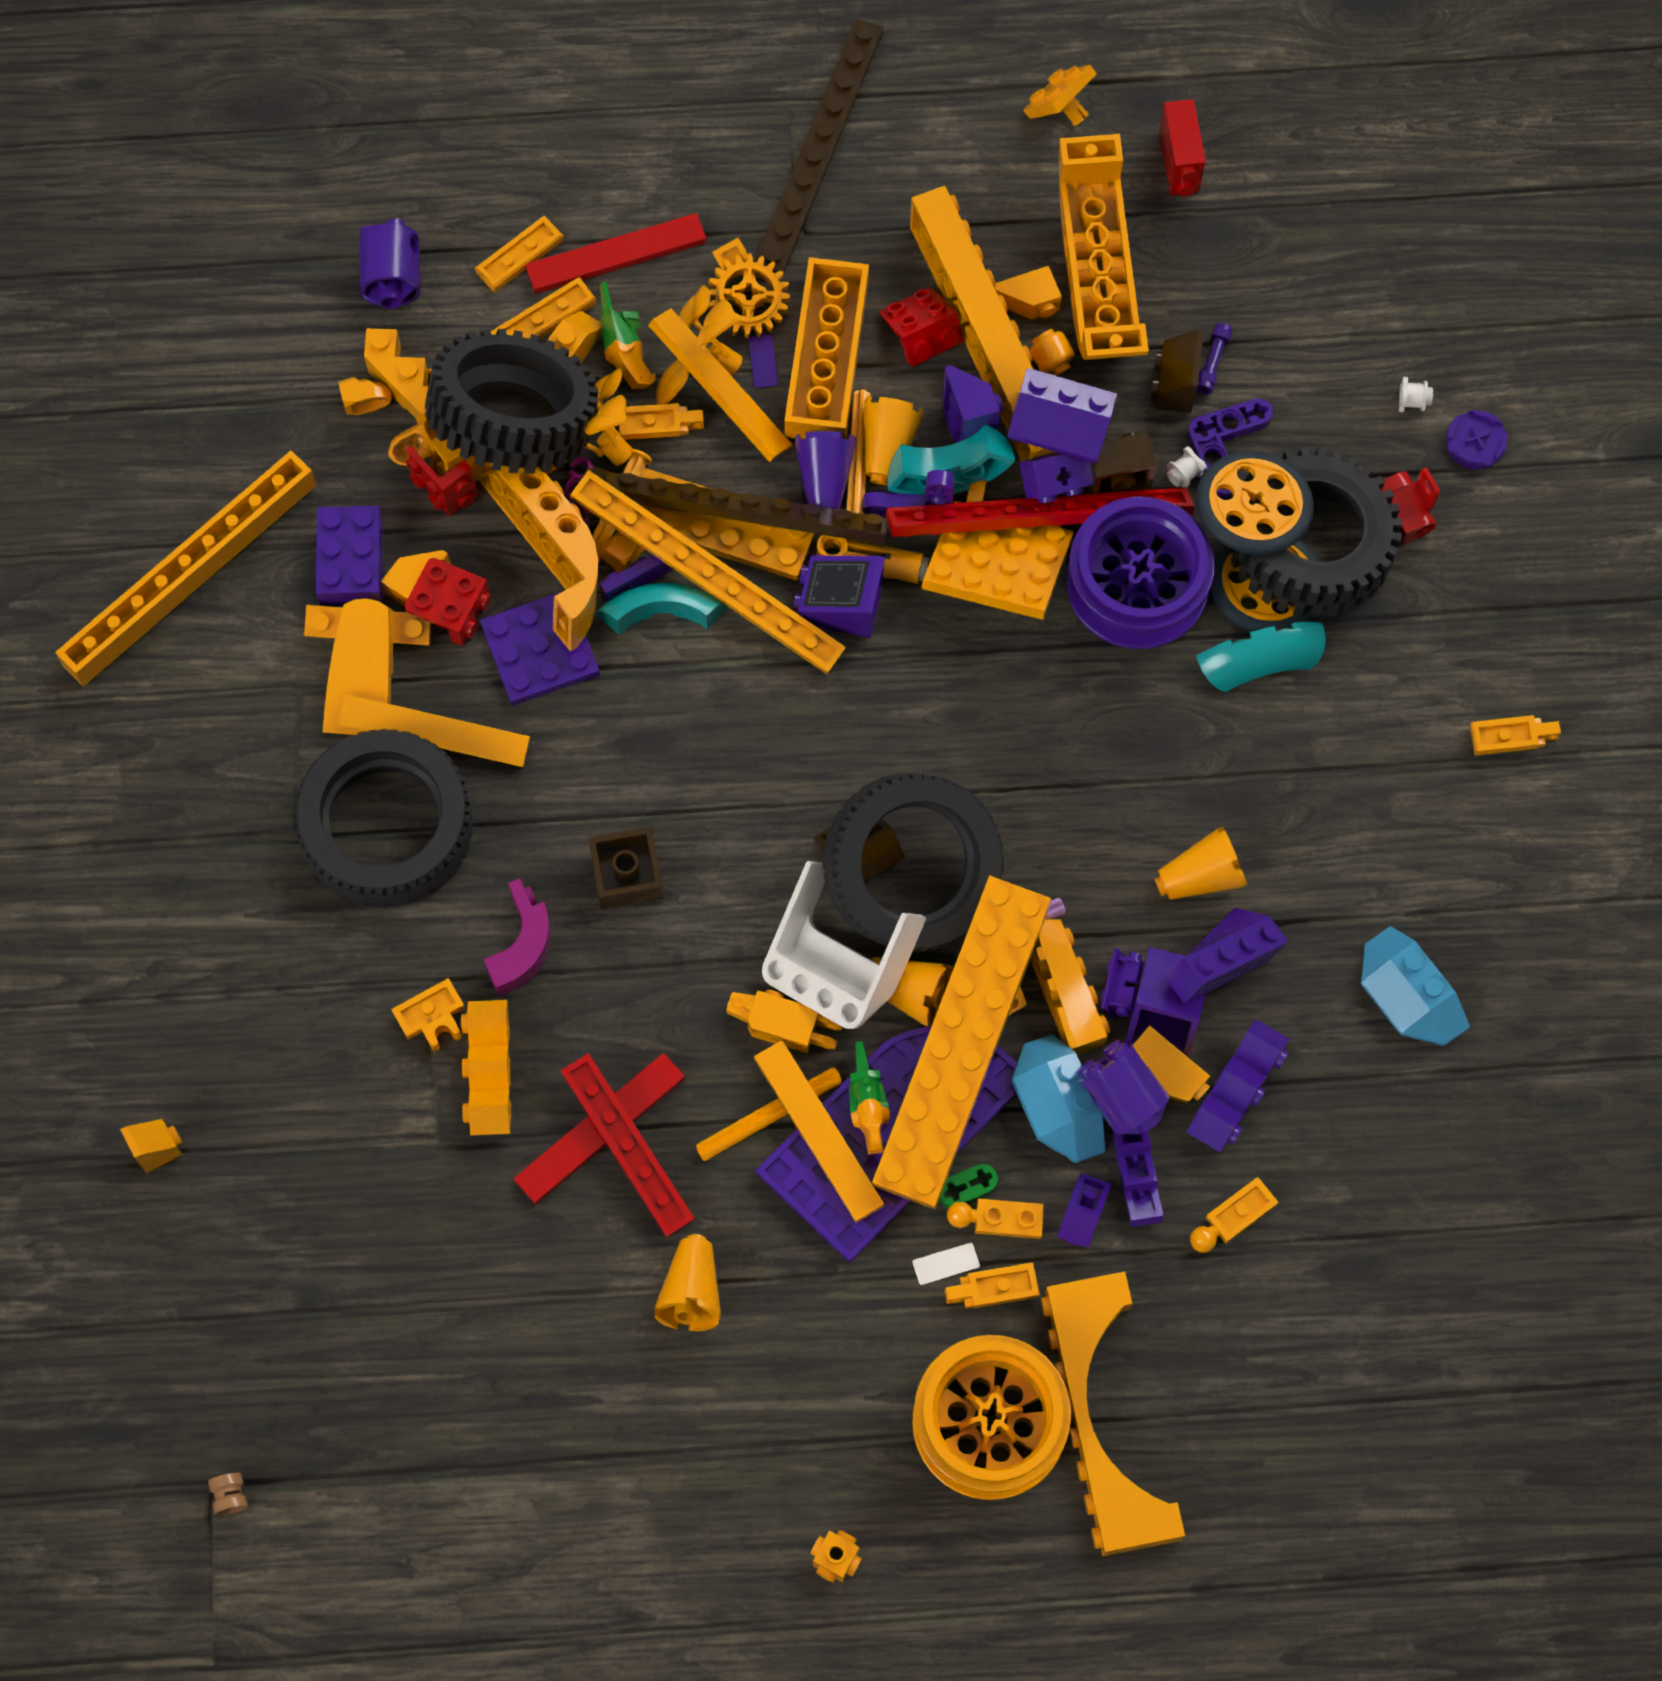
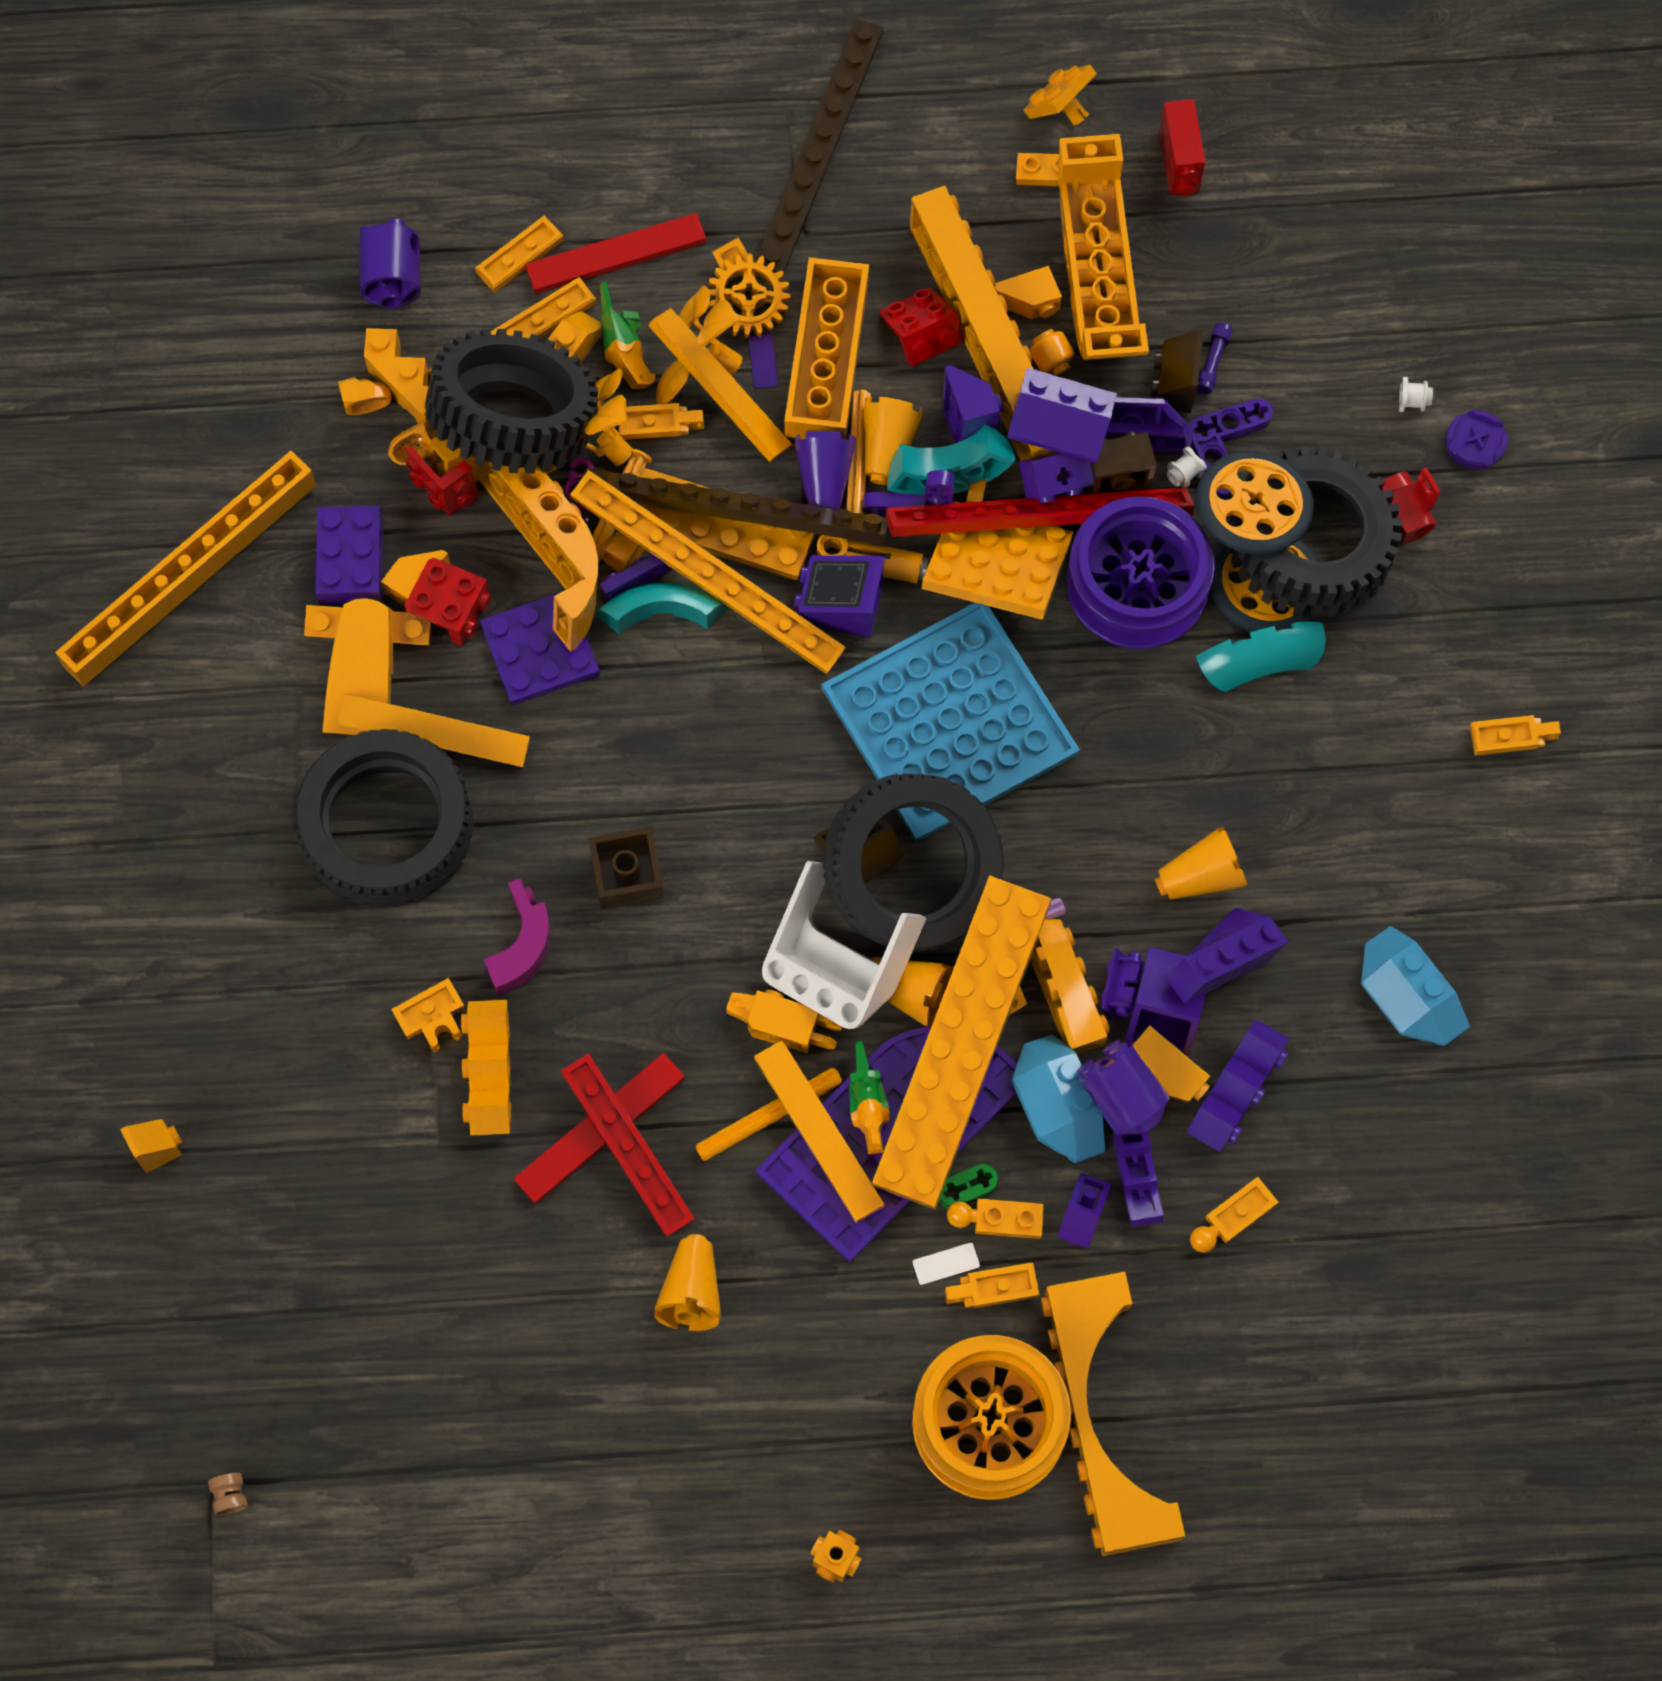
none -> dark azure plate [821,603,1080,843]
none -> light orange plate [1016,153,1059,186]
none -> dark purple wedge [1105,397,1193,453]

